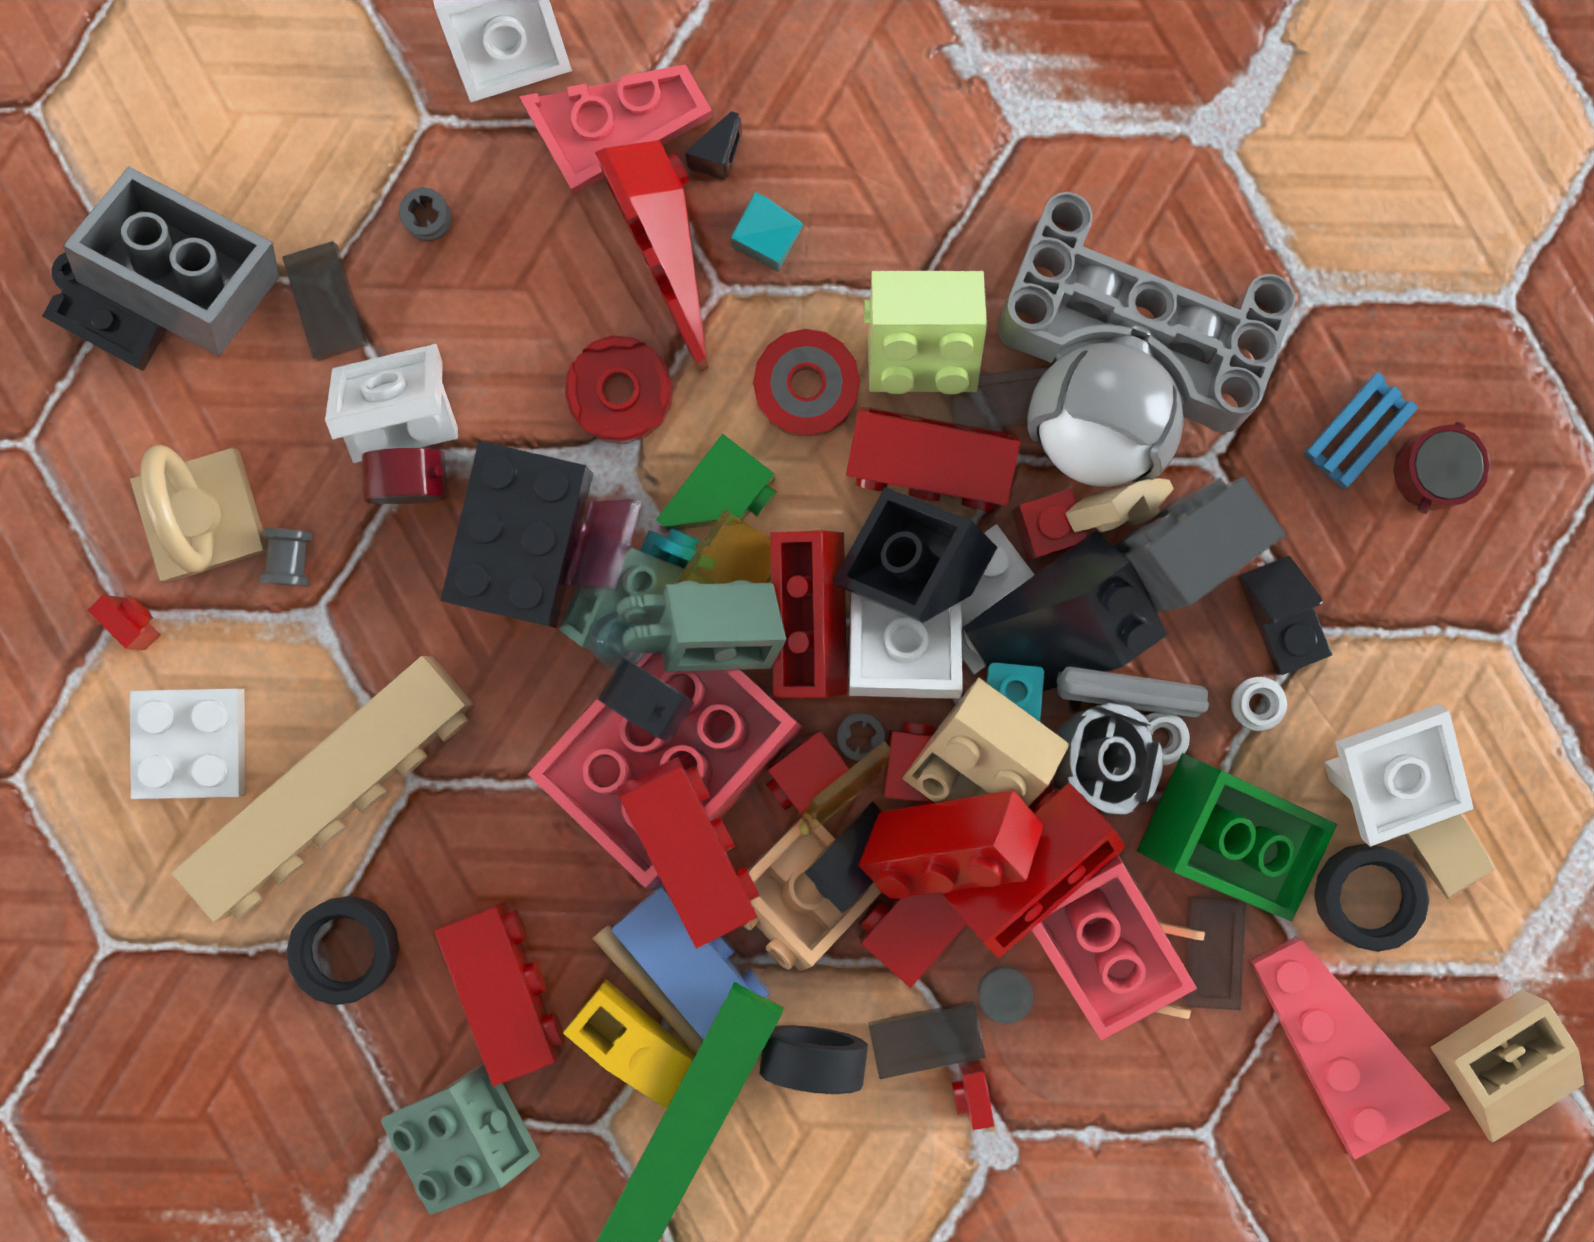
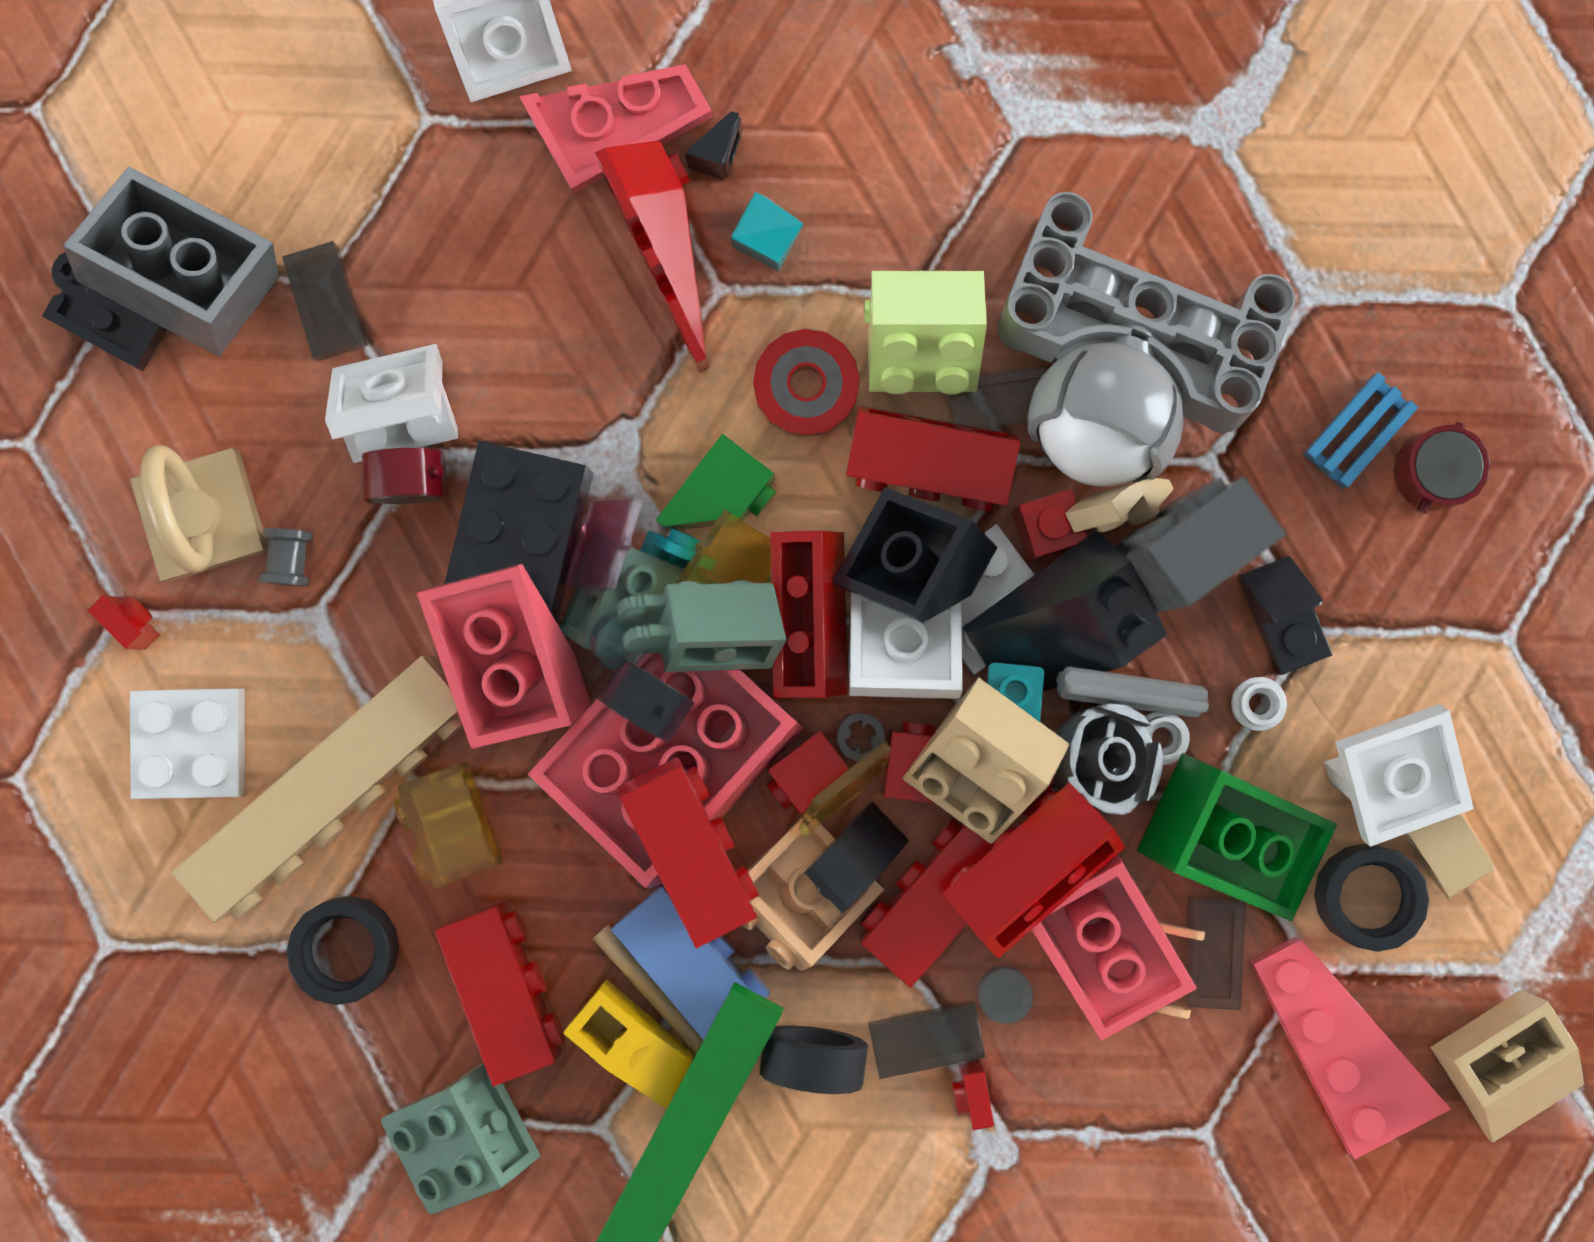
dark grey bush [399,187,452,242] -> none
red tile [565,335,673,444] -> none
red brick [859,790,1044,899] -> none
none -> clear yellow brick [394,762,503,889]
none -> coral slope [417,564,591,749]

